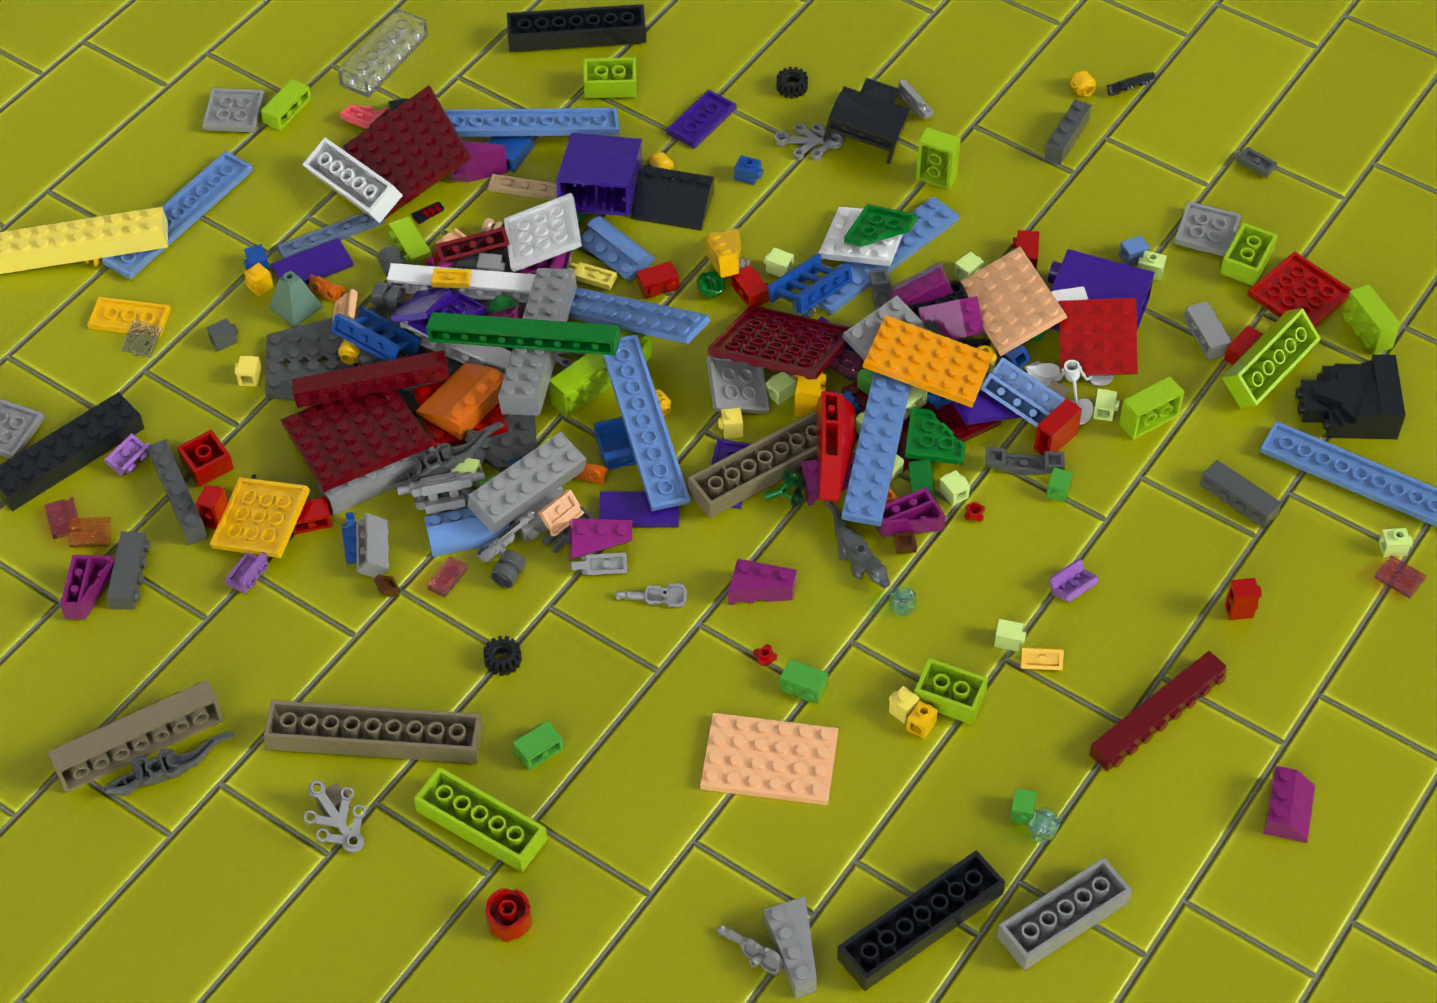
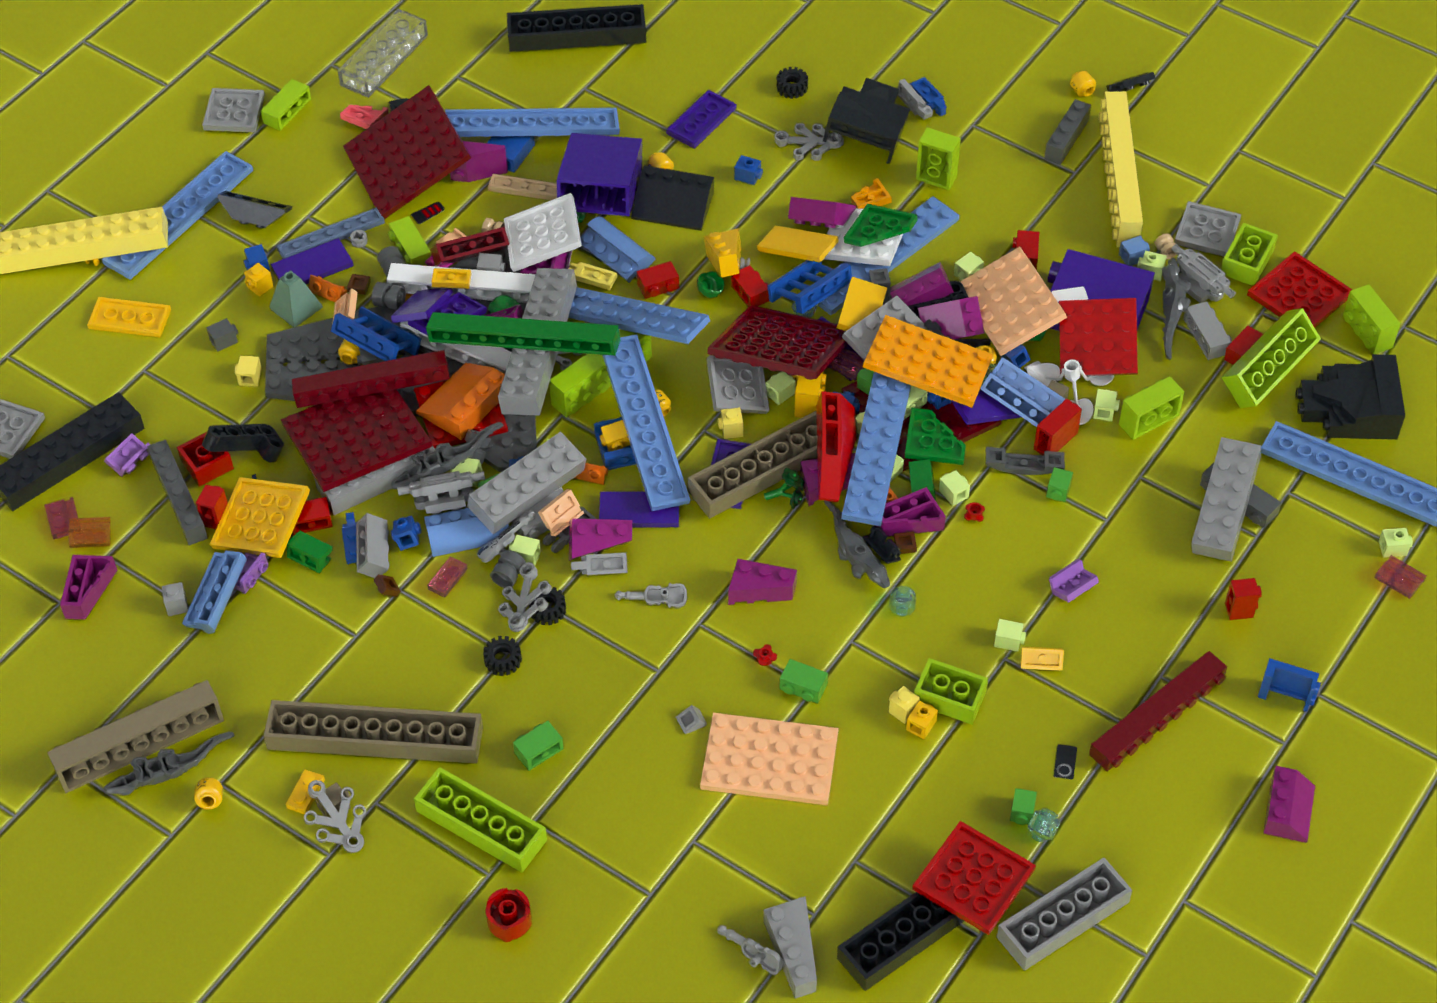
dark grey brick [107,531,151,610] -> none
clear piece [121,320,162,358] -> none
white brick [302,137,403,223] -> none
lime brick [584,57,637,98] -> none
yellowish green brick [764,247,794,277] -> none
dark grey plate [1236,147,1277,178] -> none
none -> light grey brick [162,582,188,616]
none -> medium blue brick [182,550,247,634]
none -> yellow head [194,778,223,810]
none -> black beam [202,424,284,463]
none -> black wedge [217,191,292,228]
none -> green hinge [286,531,333,573]
none -> yellow plate [286,769,325,814]
none -> reddish brown plate [347,274,371,295]
none -> light grey bush [350,230,368,248]
none -> blue brick [391,515,421,551]
none -> light grey plant [498,562,552,632]
none -> yellowish green brick [508,535,541,566]
none -> black tyre [529,587,566,625]
none -> yellow brick [599,420,630,452]
none -> light grey slope [676,705,707,734]
none -> yellow tile [757,225,839,262]
none -> magenta slope [788,197,856,228]
none -> yellow tile [837,276,887,331]
none -> light orange wing [851,178,892,209]
none -> black hinge [862,525,901,564]
none -> blue hinge [910,77,947,116]
none -> red plate [912,821,1036,935]
none -> black sticker [1054,744,1077,779]
none -> light yellow brick [1098,92,1143,247]
none -> tan wheel [1154,234,1177,260]
none -> dark grey animal [1162,258,1191,360]
none -> light grey piece [1172,244,1236,303]
none -> light grey brick [1191,437,1261,562]
none -> blue panel [1257,658,1321,712]

